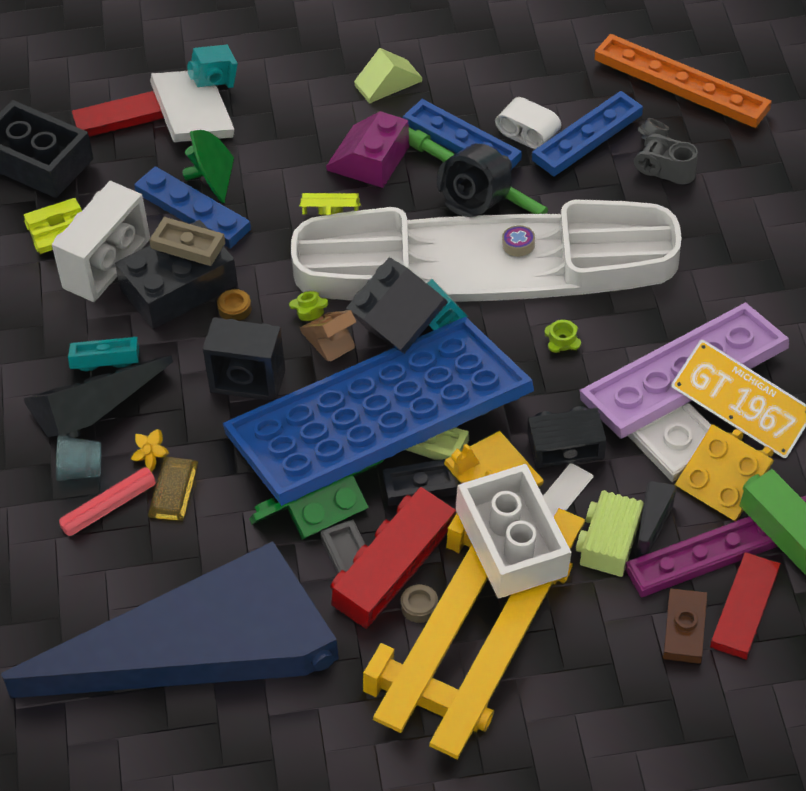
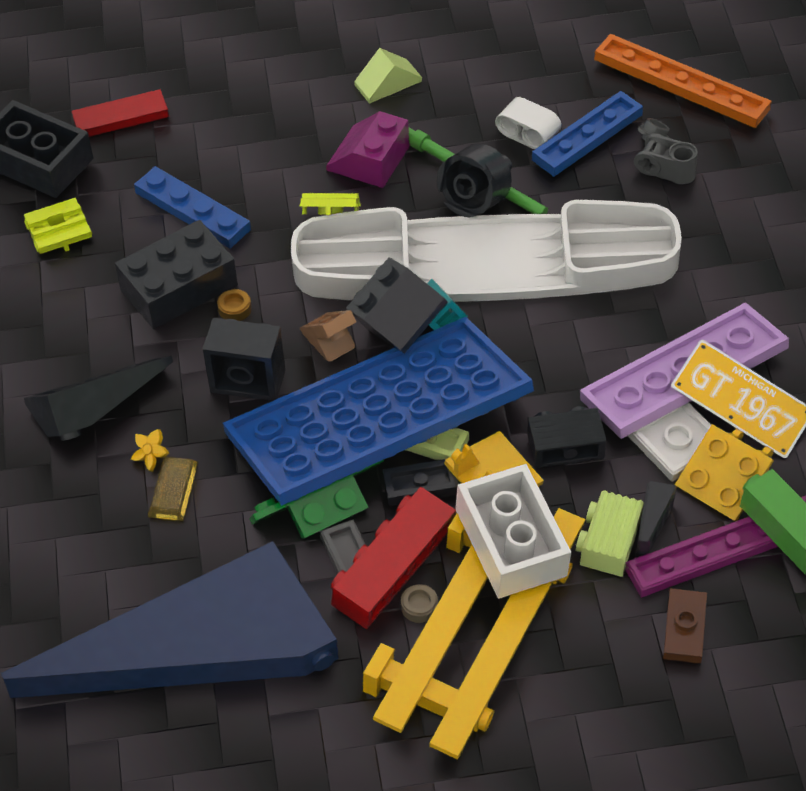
white brick [52,181,150,302] -> none
clear light blue piece [56,435,102,482] -> none
coral axle [59,467,156,536] -> none
teal plate [68,337,139,371] -> none
dark tan plate [149,217,225,266] -> none
white tile [150,71,234,142] -> none
green shield [183,129,234,203] -> none
teal brick [187,44,238,88] -> none
lime plate [289,291,328,321] -> none
blue plate [403,99,521,170] -> none
tile [502,225,535,257] -> none
white sticker [543,464,593,517] -> none
lime plate [545,320,581,353] -> none
red tile [710,552,781,660] -> none

